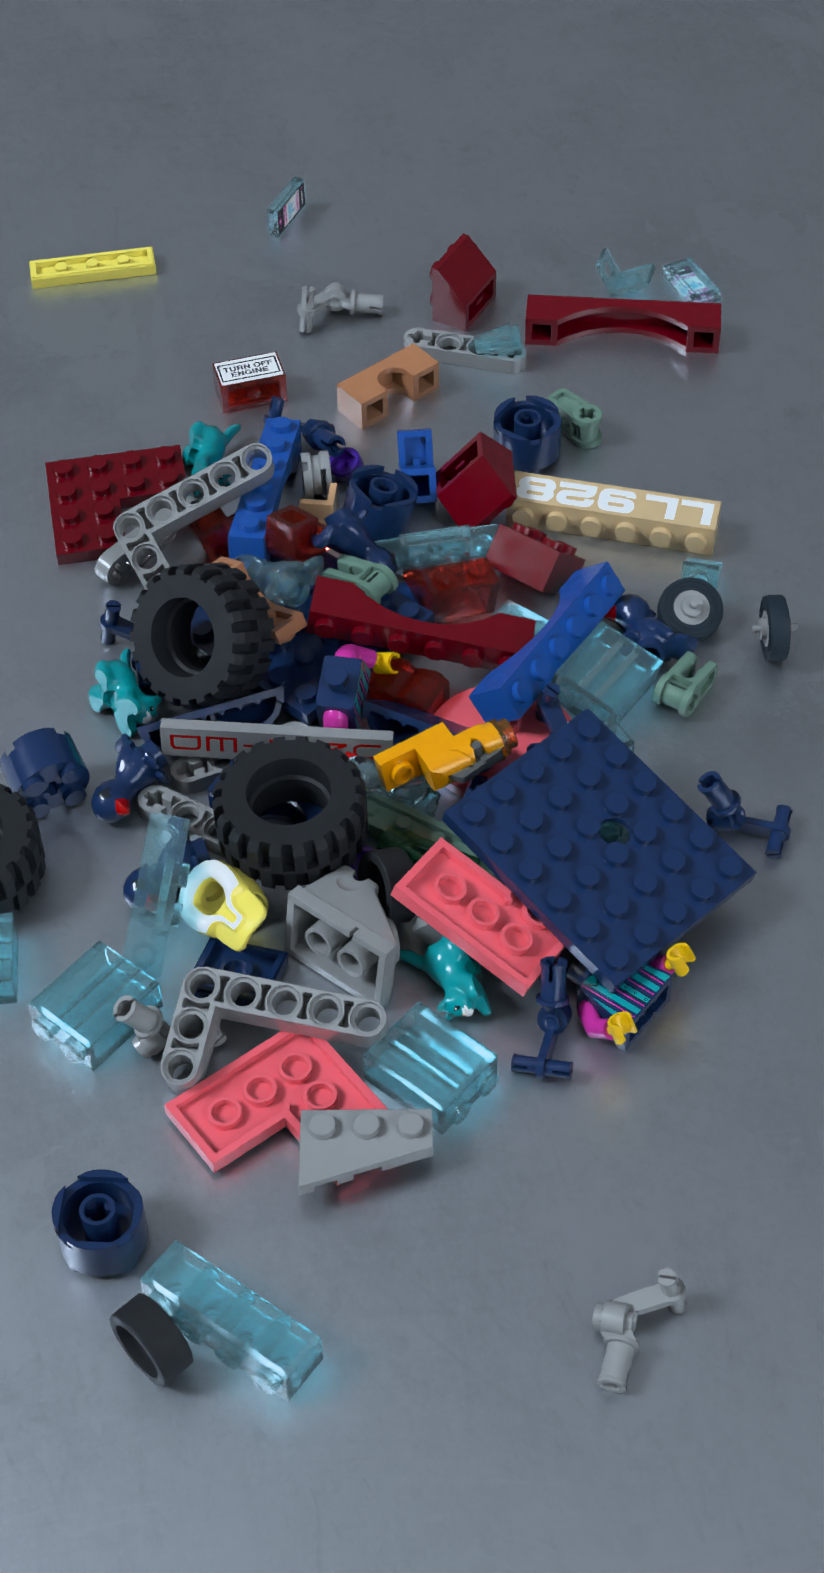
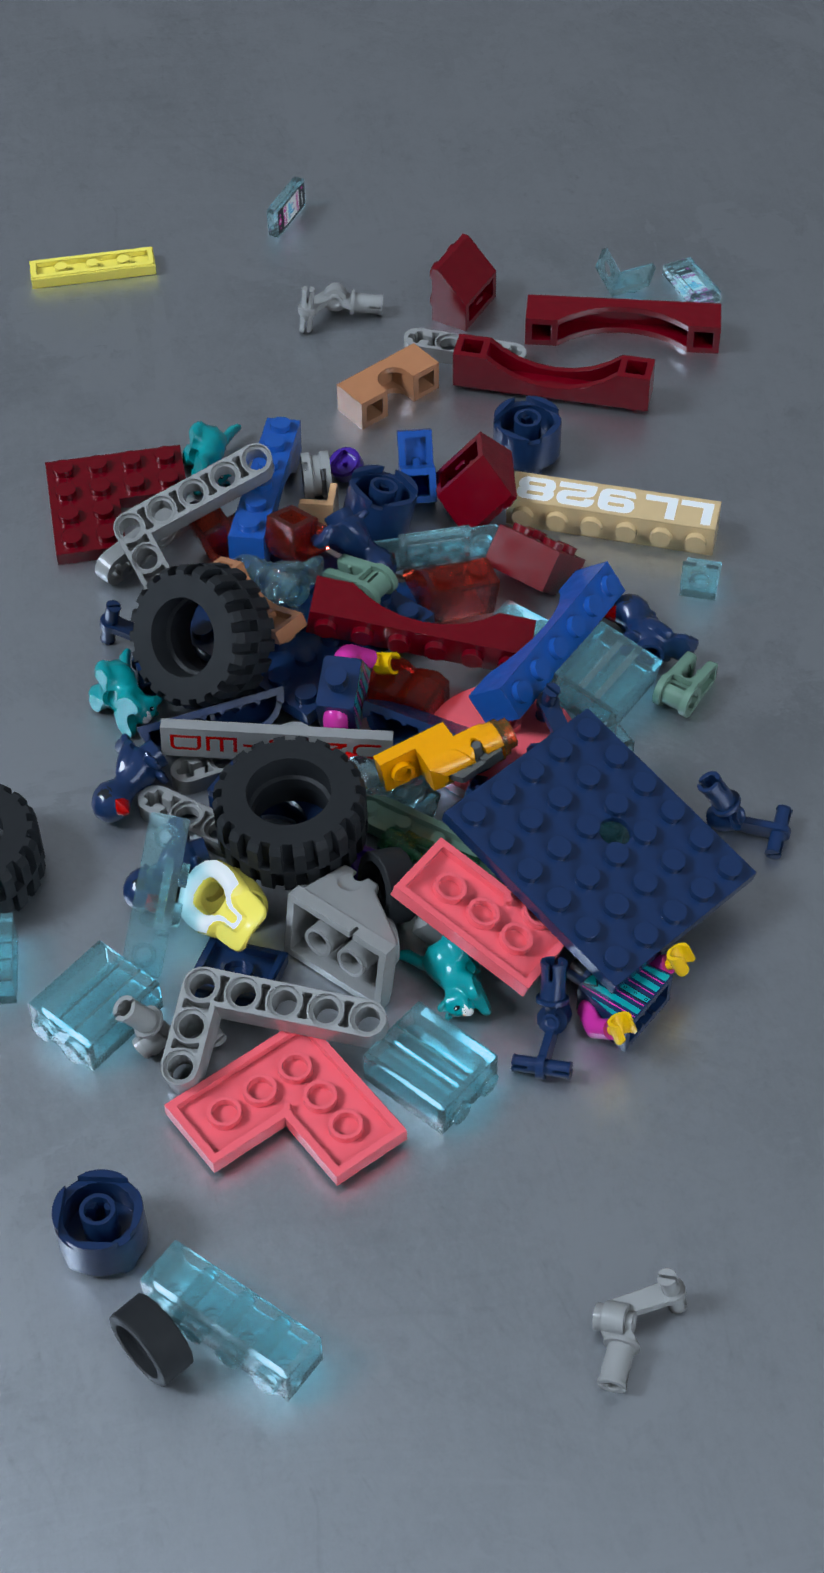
dark blue brick [0,728,90,819] -> none
brick [212,351,288,414] -> none
dark blue pin [263,396,346,457] -> none
light grey wing [298,1109,433,1196] -> none
clear light blue cone [474,322,523,355] -> none
sand green piece [547,388,603,449] -> none
black wheel [657,577,724,642] -> none
black wheel [752,594,797,661] -> none
none -> dark red arch [453,334,655,411]

